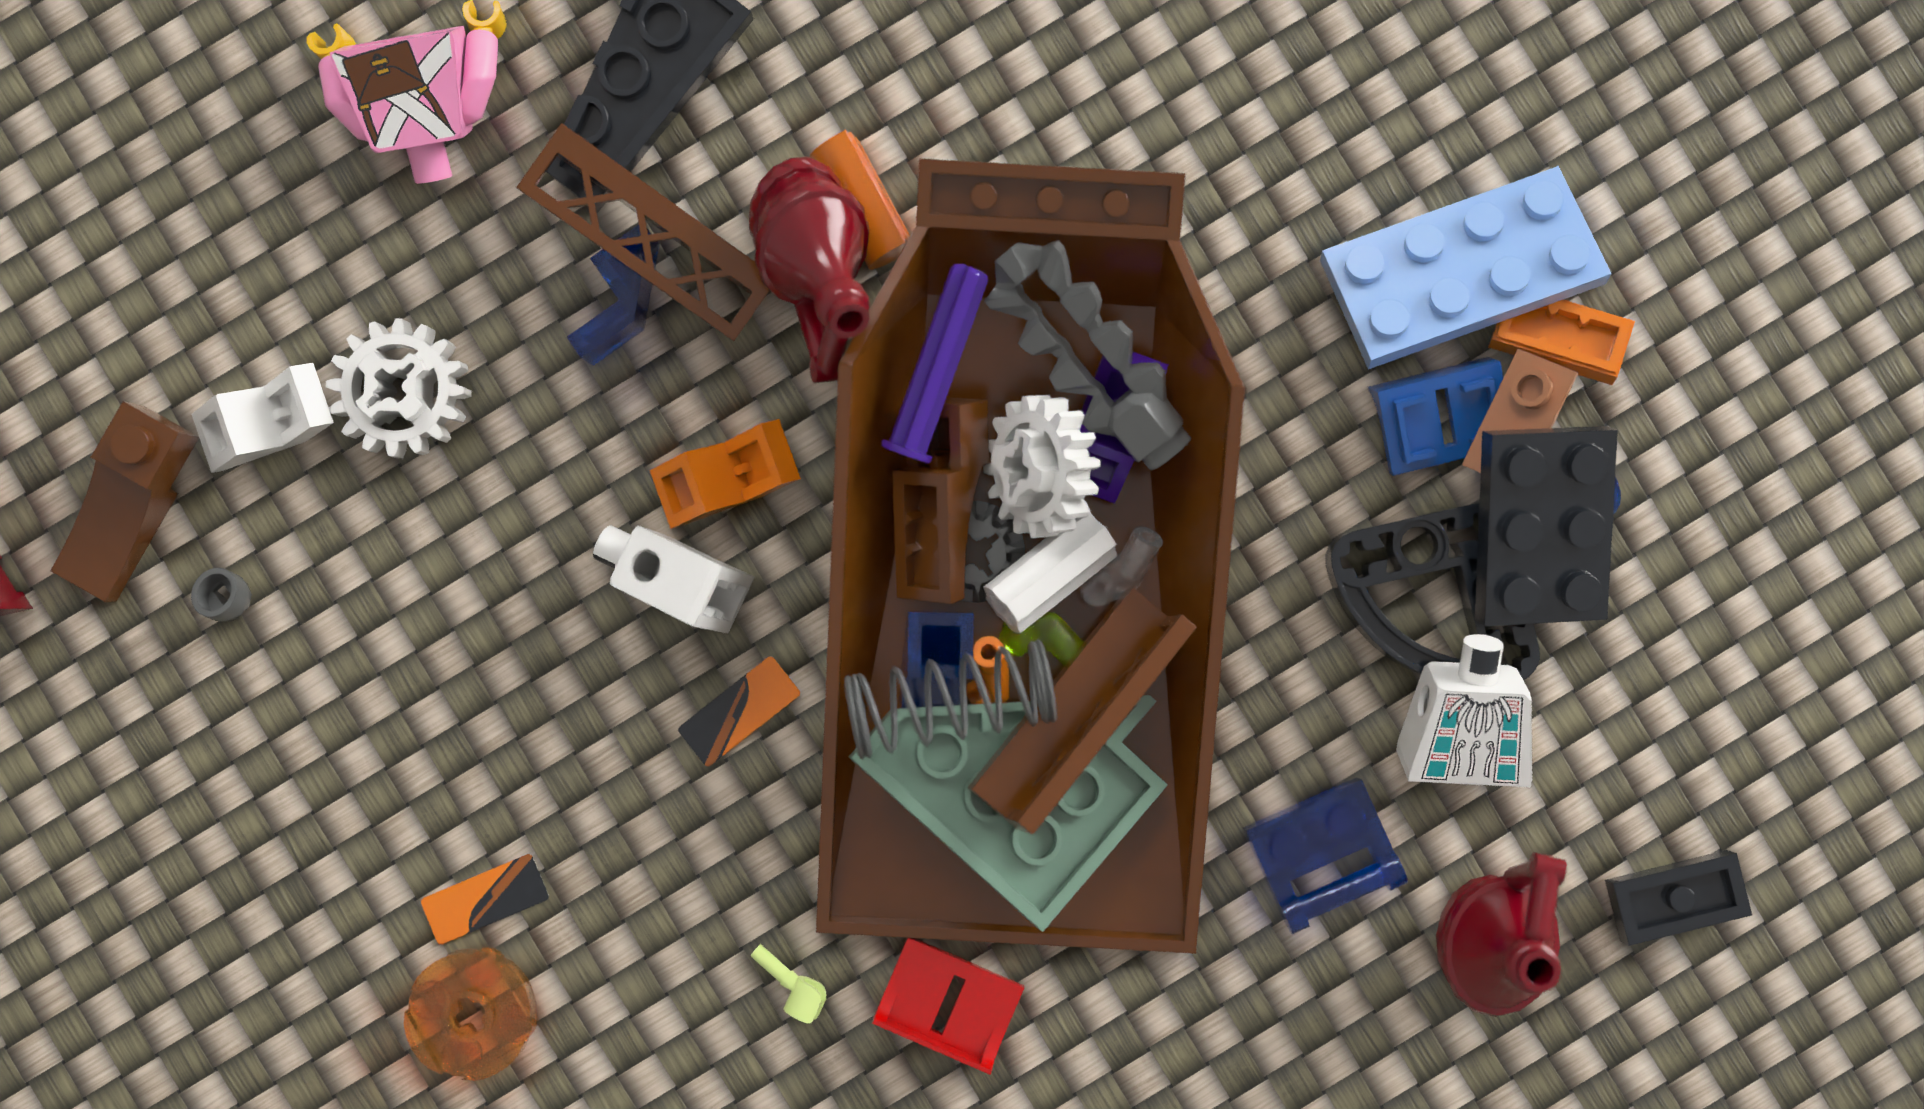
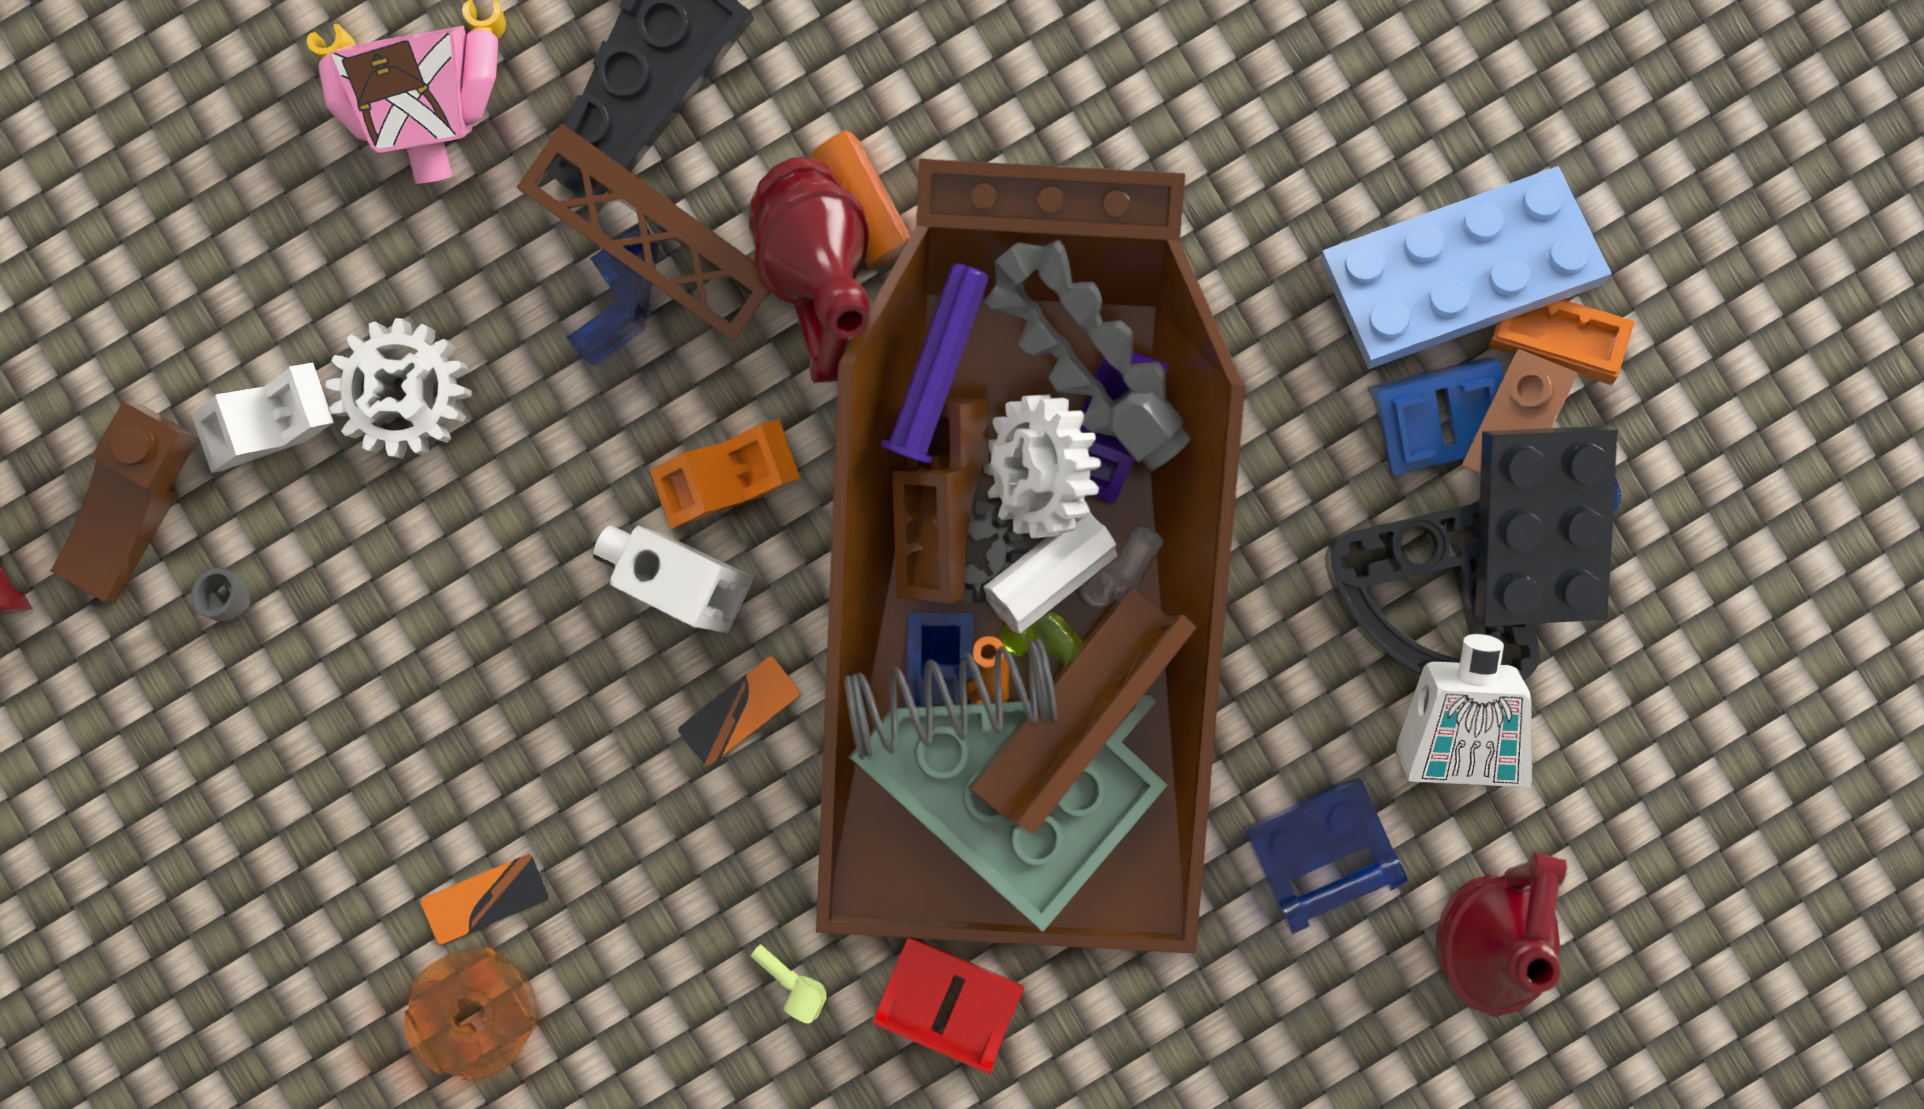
black plate [1605,850,1752,946] -> none

